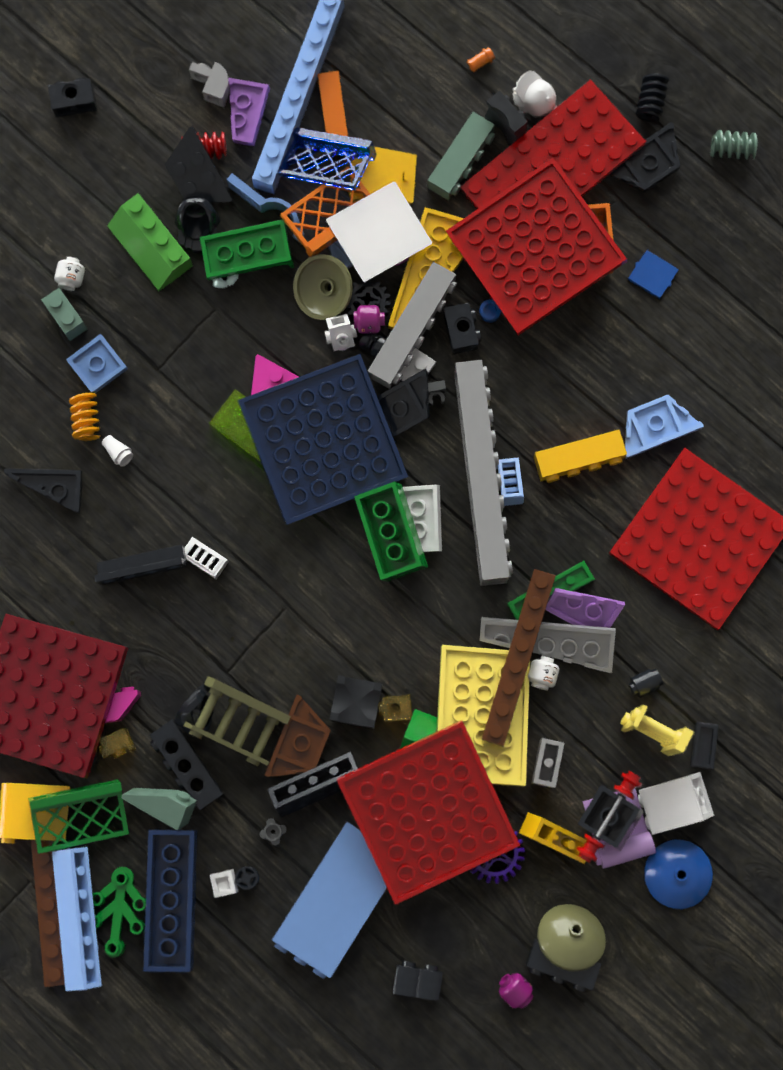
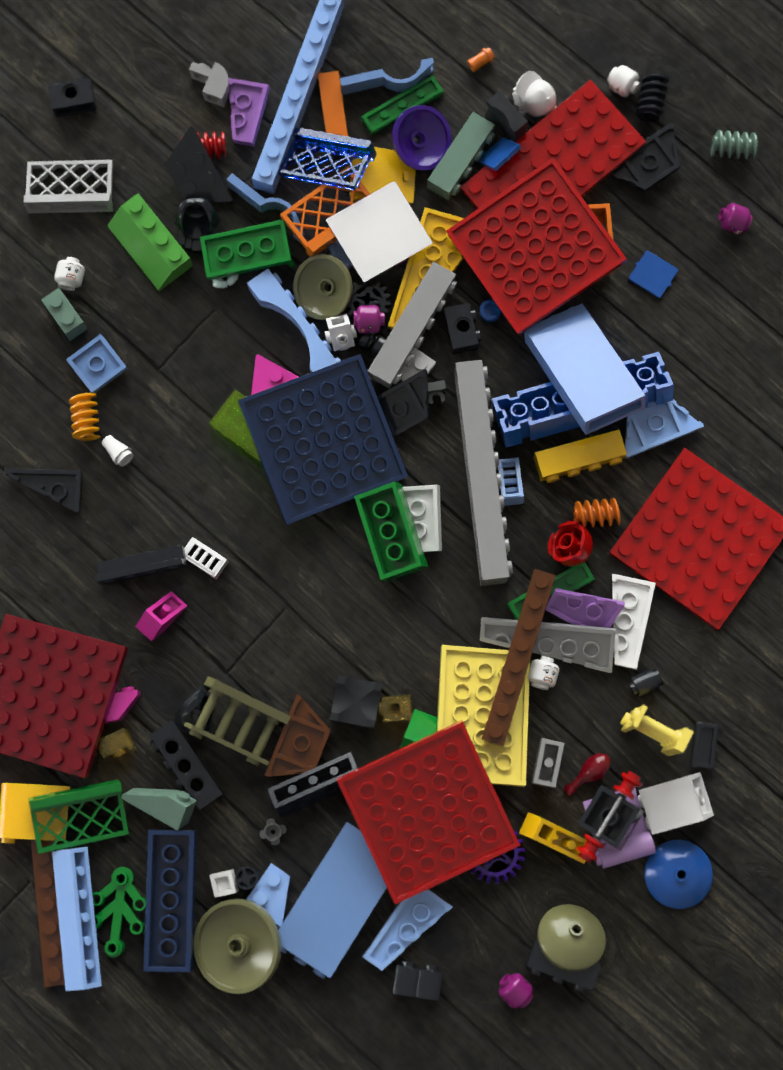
none -> light grey fence [23,160,113,213]
none -> dark pink slope [135,591,187,641]
none -> olive dish [194,899,281,994]
none -> light blue wing [246,863,290,927]
none -> light blue arch [247,269,341,372]
none -> medium blue piece [340,58,434,95]
none -> green tile [361,75,444,136]
none -> light blue wing [363,889,452,970]
none -> dark purple dish [392,105,452,171]
none -> blue piece [478,137,522,171]
none -> blue brick [491,352,674,448]
none -> brick [524,304,645,435]
none -> red cylinder [548,521,593,567]
none -> dark red piece [564,753,611,797]
none -> orange piece [573,498,621,528]
none -> white head [607,65,640,97]
none -> white wing [612,574,656,670]
none -> magenta head [718,203,752,234]

